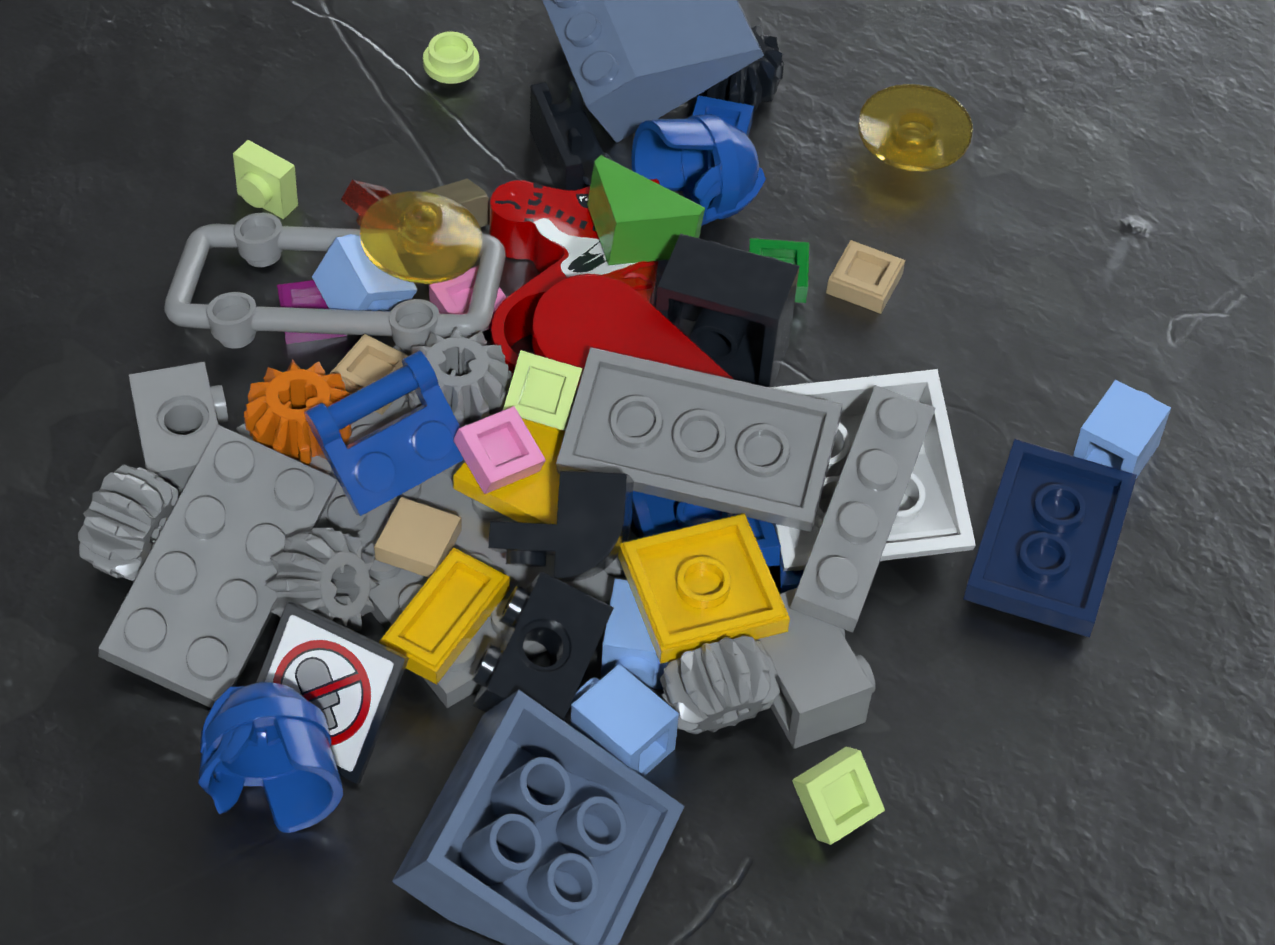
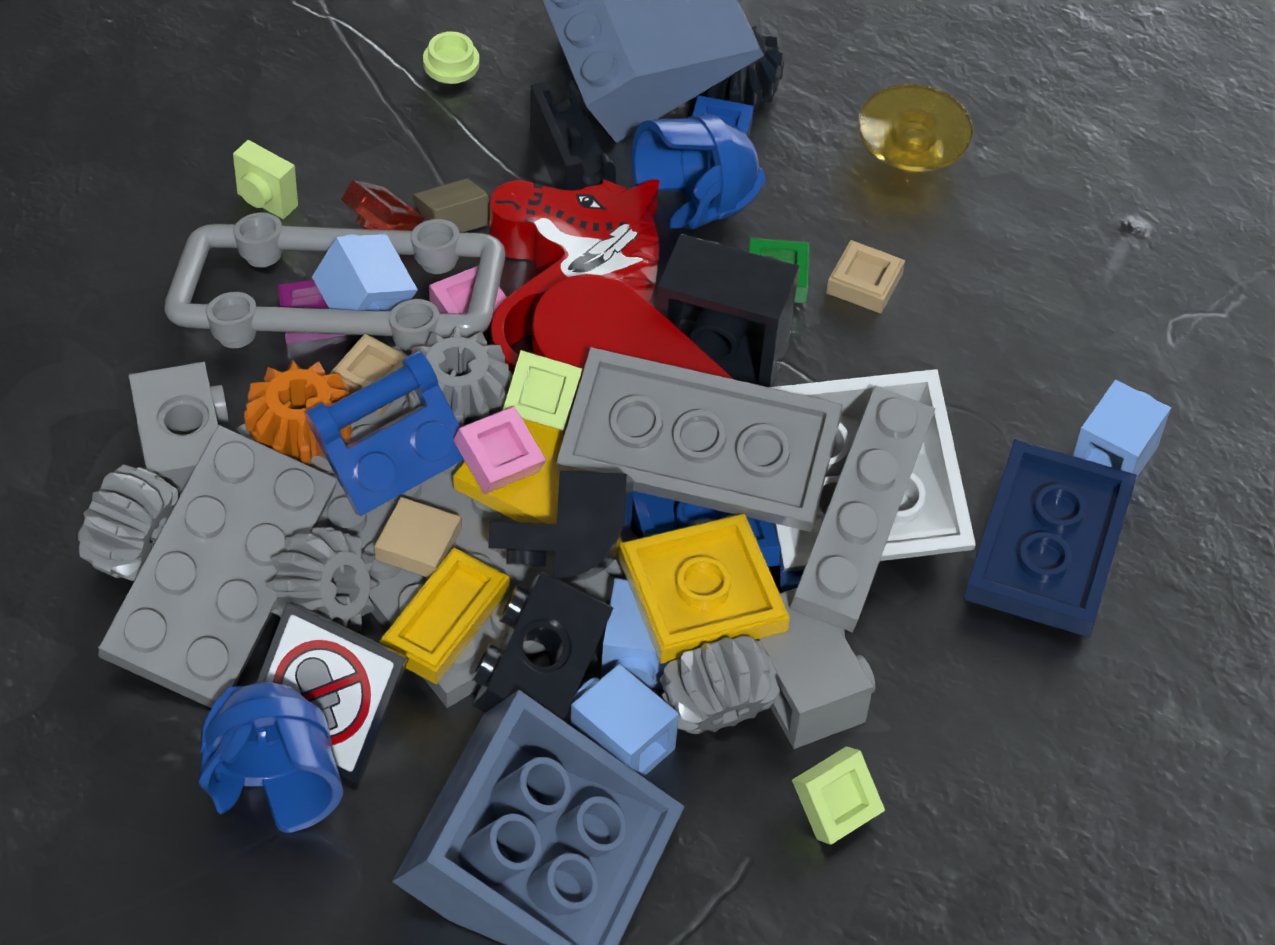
clear yellow dish [360,191,482,284] -> none
bright green slope [587,155,705,266] -> none

